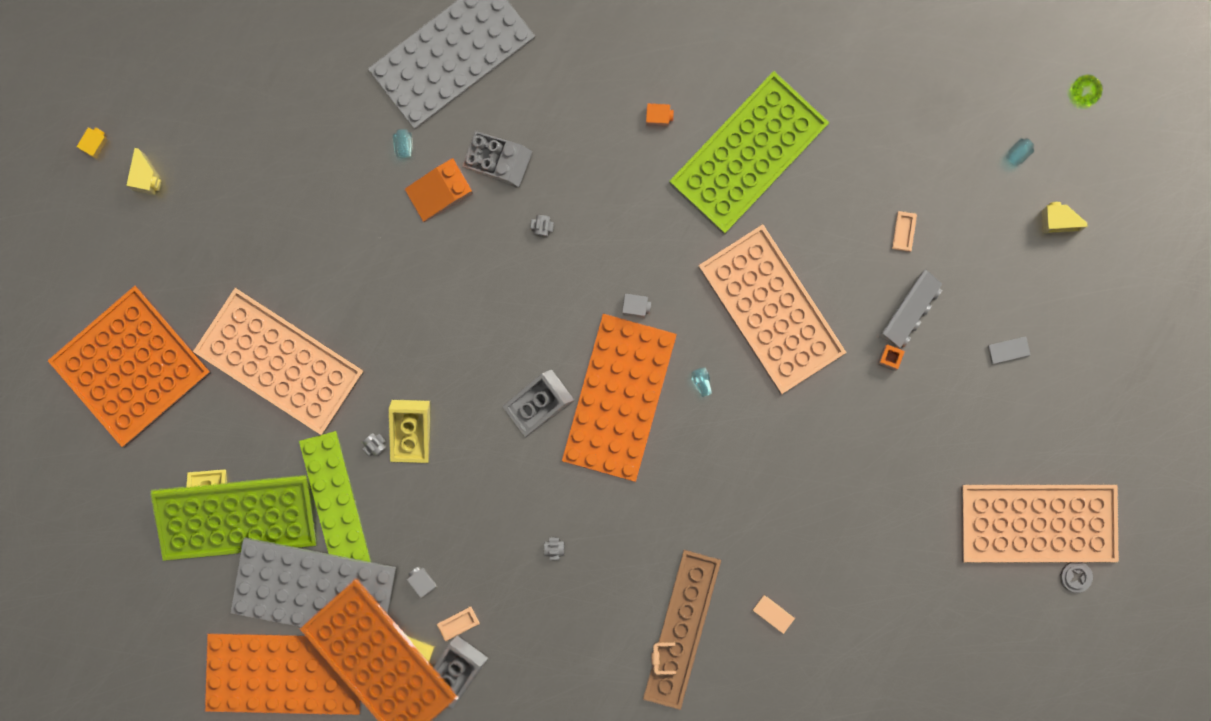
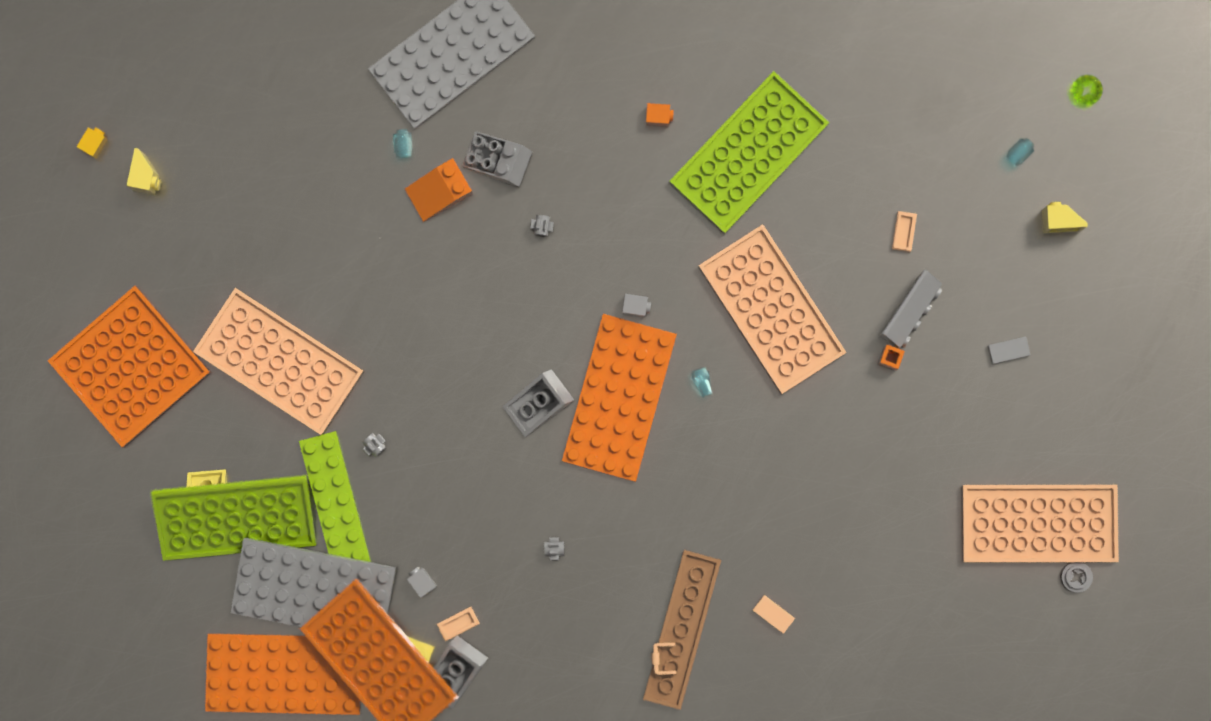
light yellow slope [389,400,430,463] -> none

